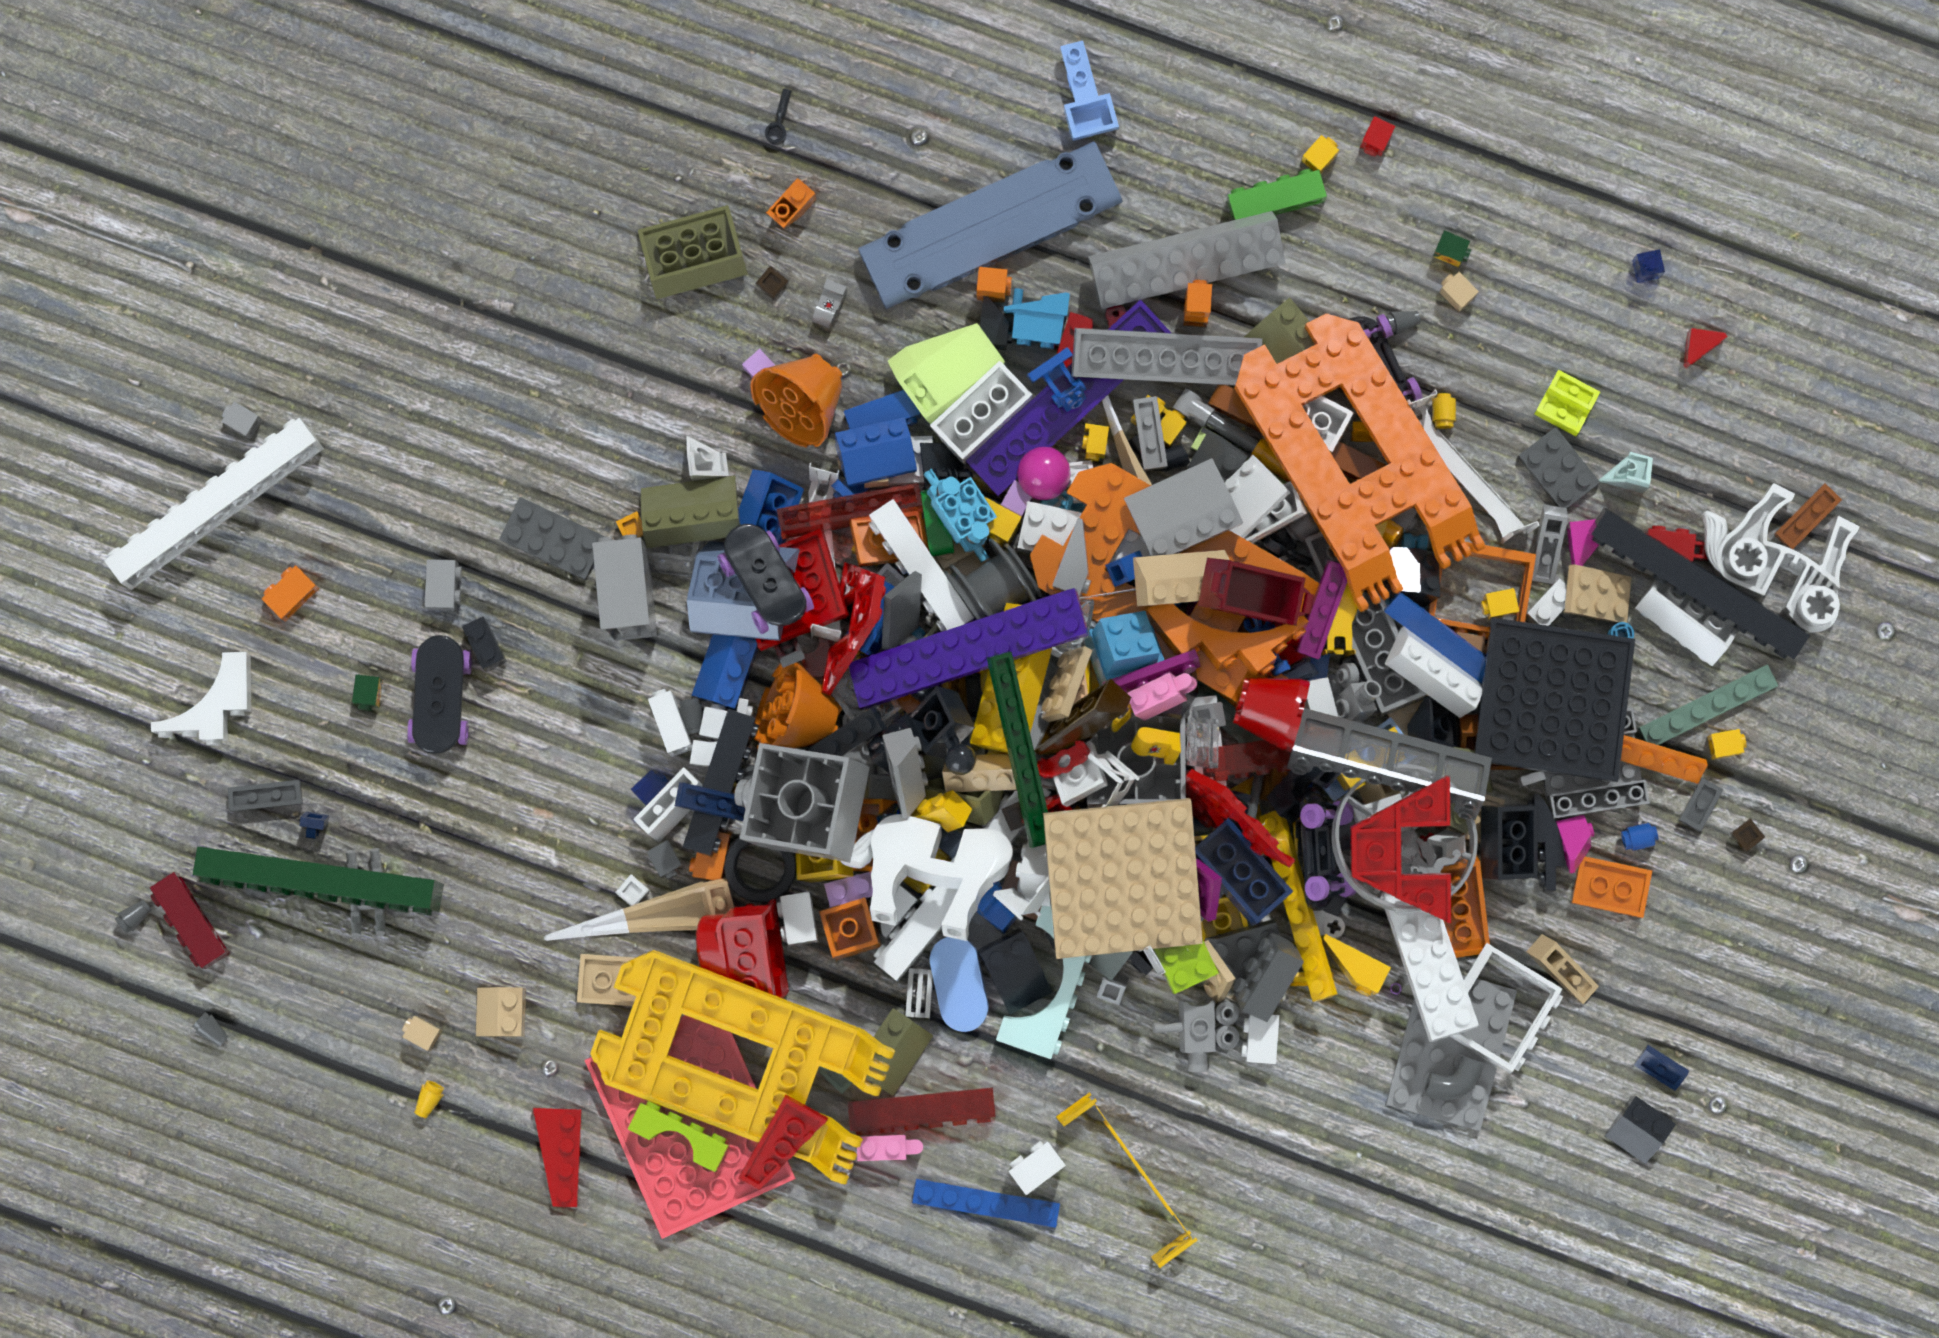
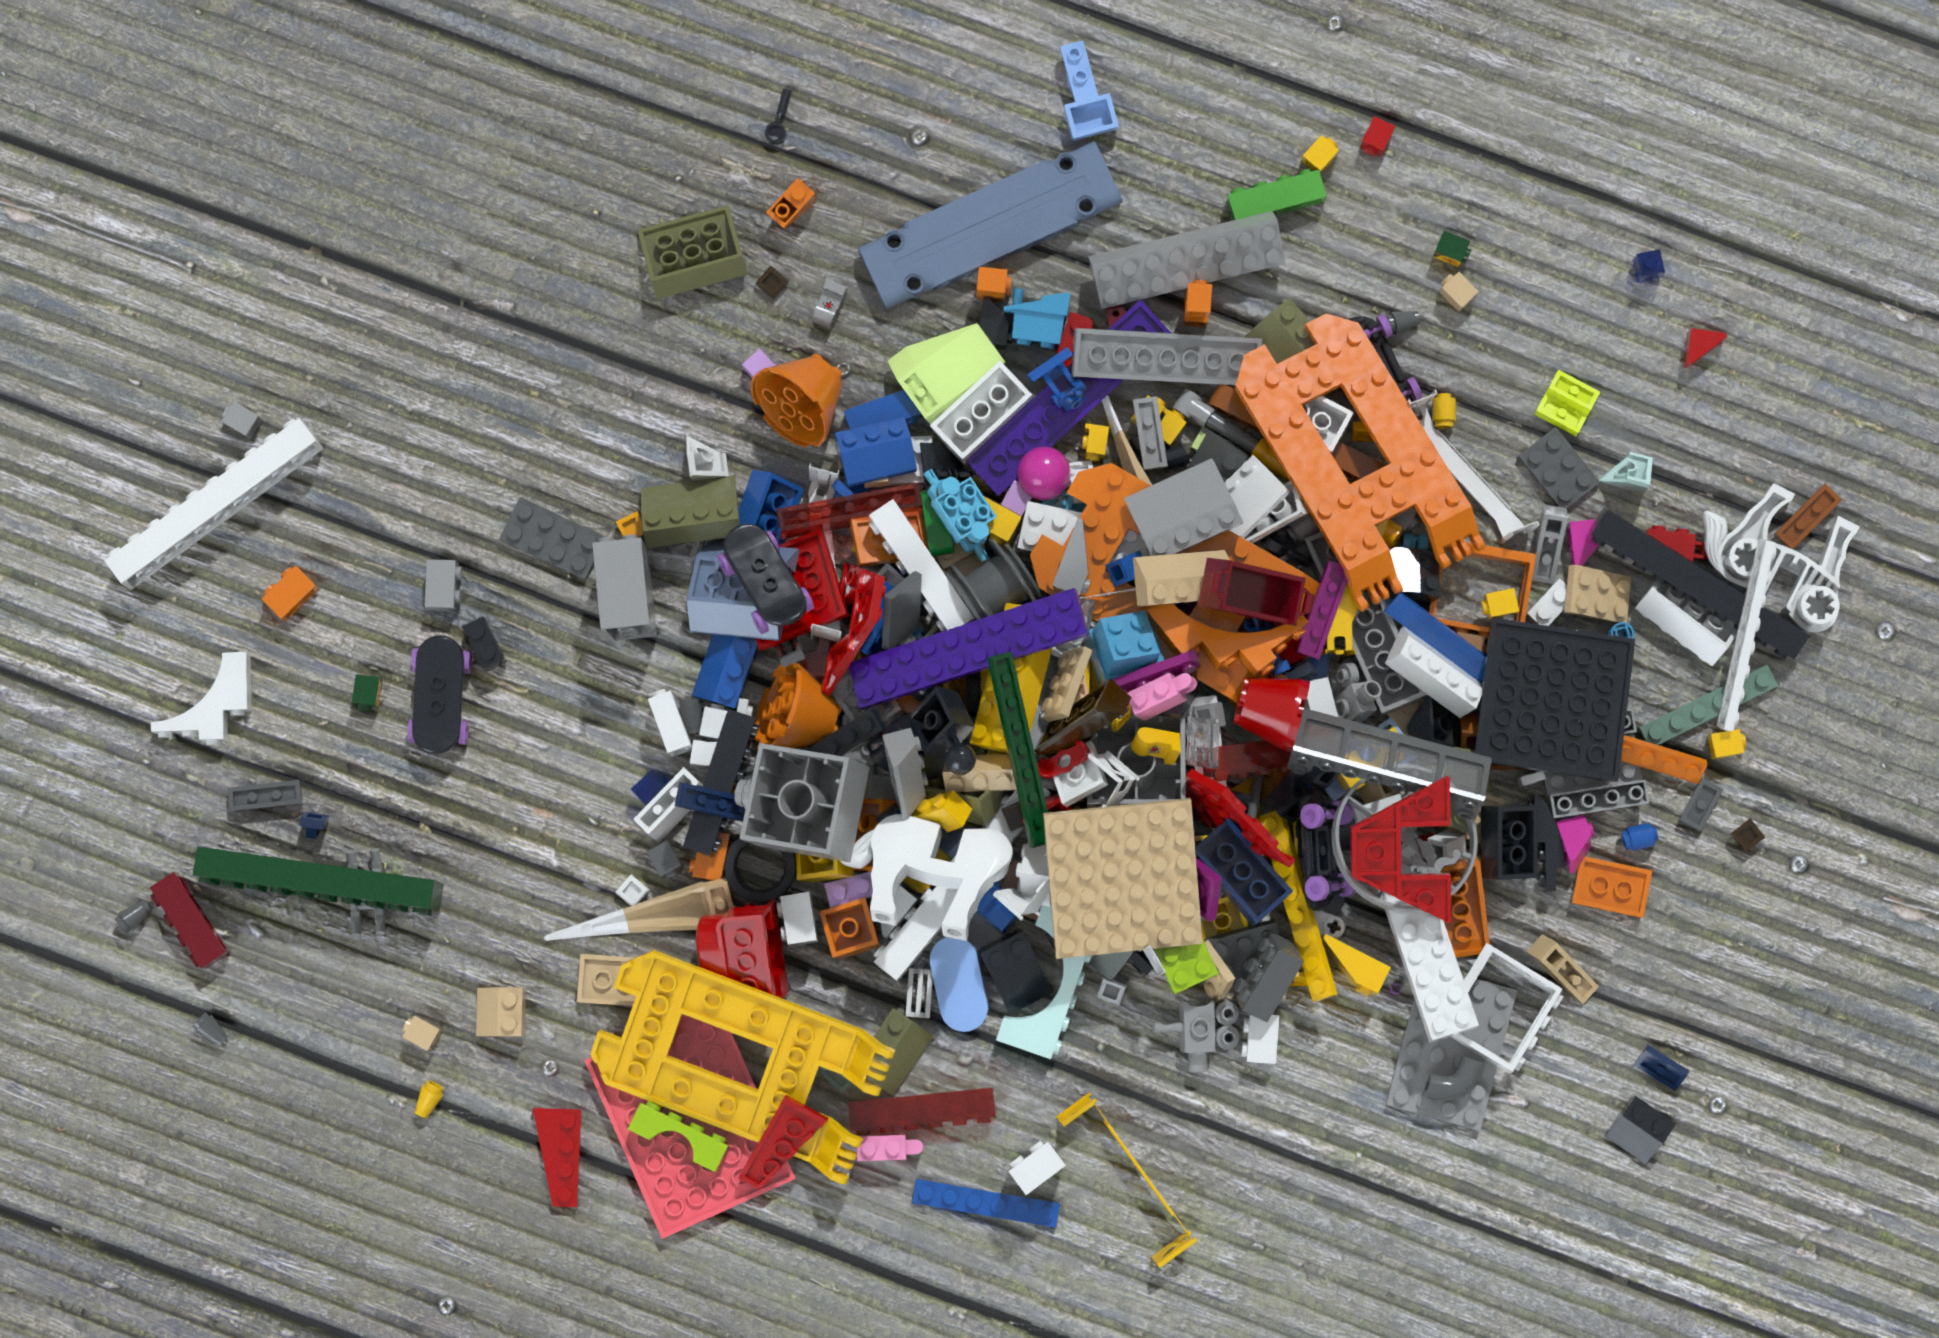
none -> white plate [1717,538,1776,731]

